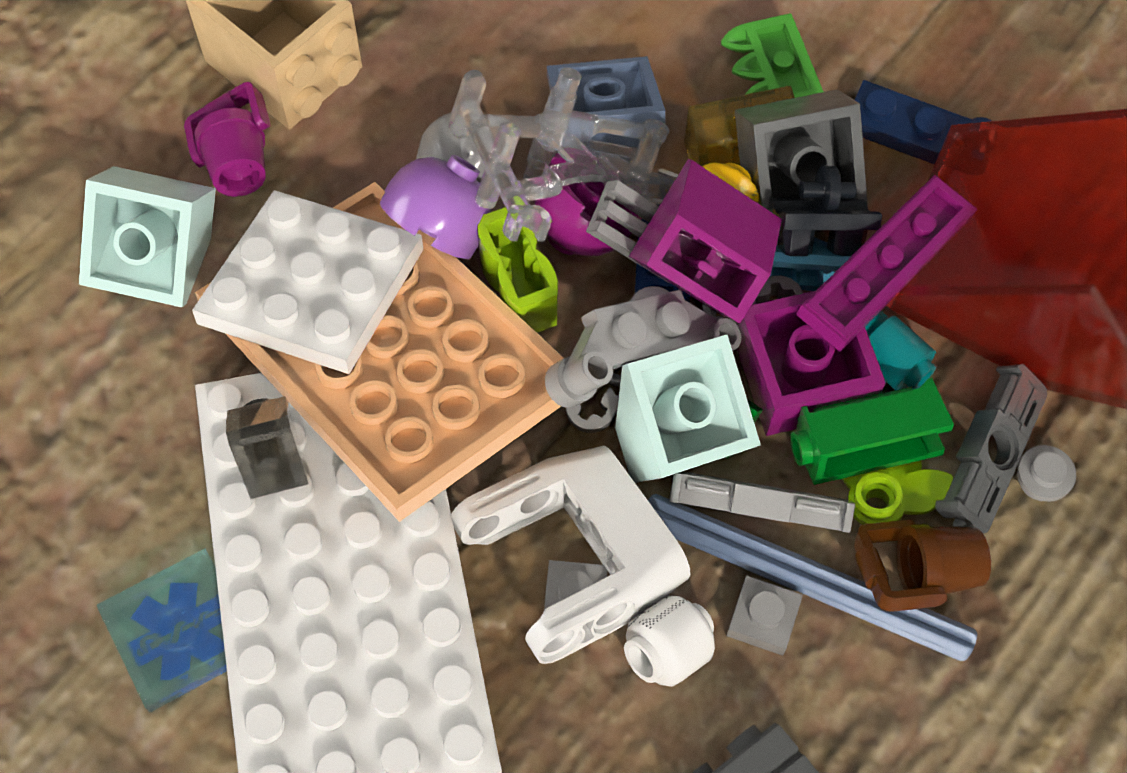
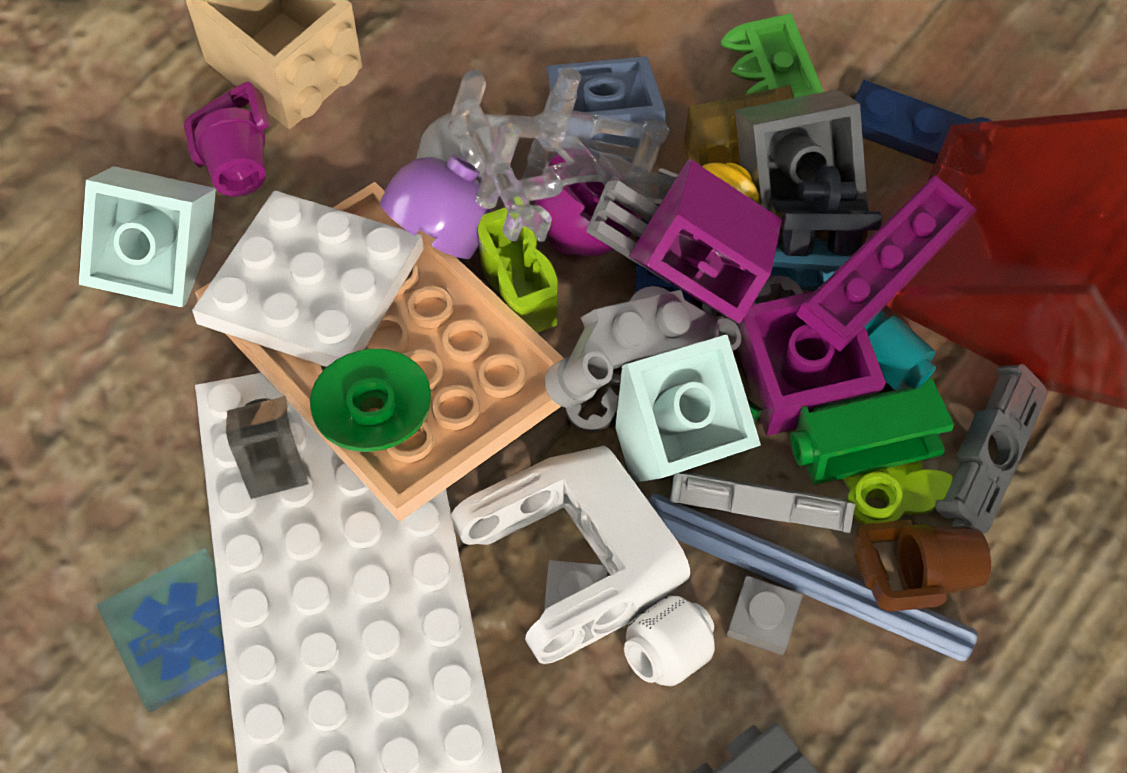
light grey plate [1016,445,1076,502] -> none
none -> green dish [310,349,431,452]

